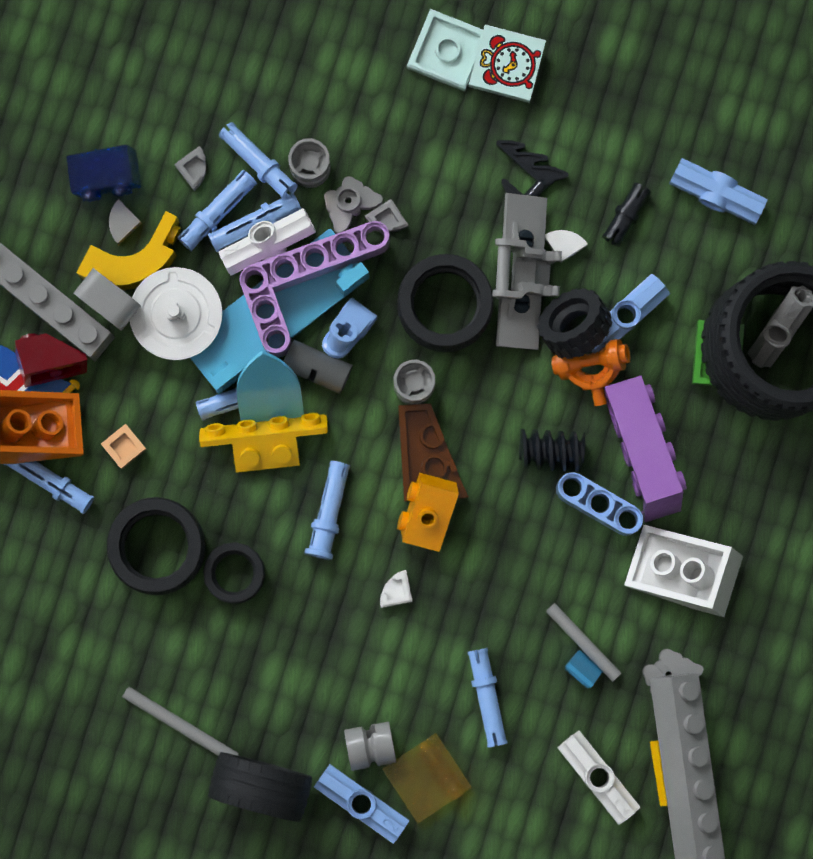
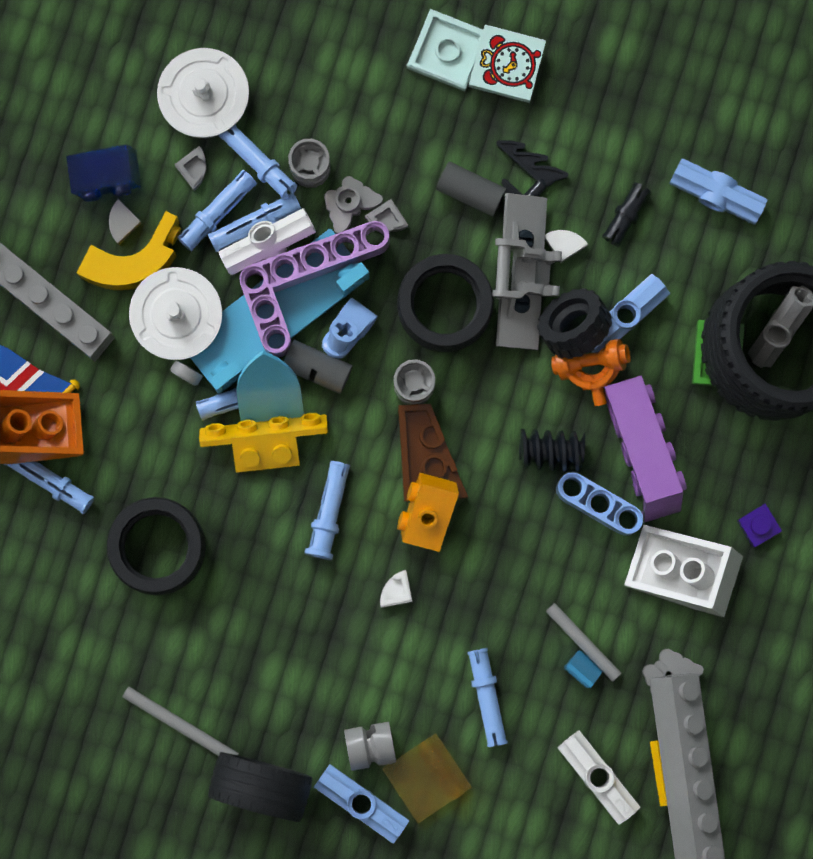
dark red slope [15,333,87,388] -> none
light grey beam [73,268,141,331] -> none
light nougat plate [101,424,147,469] -> none
black tyre [203,542,265,604] -> none
none -> white piece [157,48,249,138]
none -> light grey tile [170,360,203,386]
none -> dark grey pin [436,161,507,217]
none -> dark purple plate [737,503,782,548]

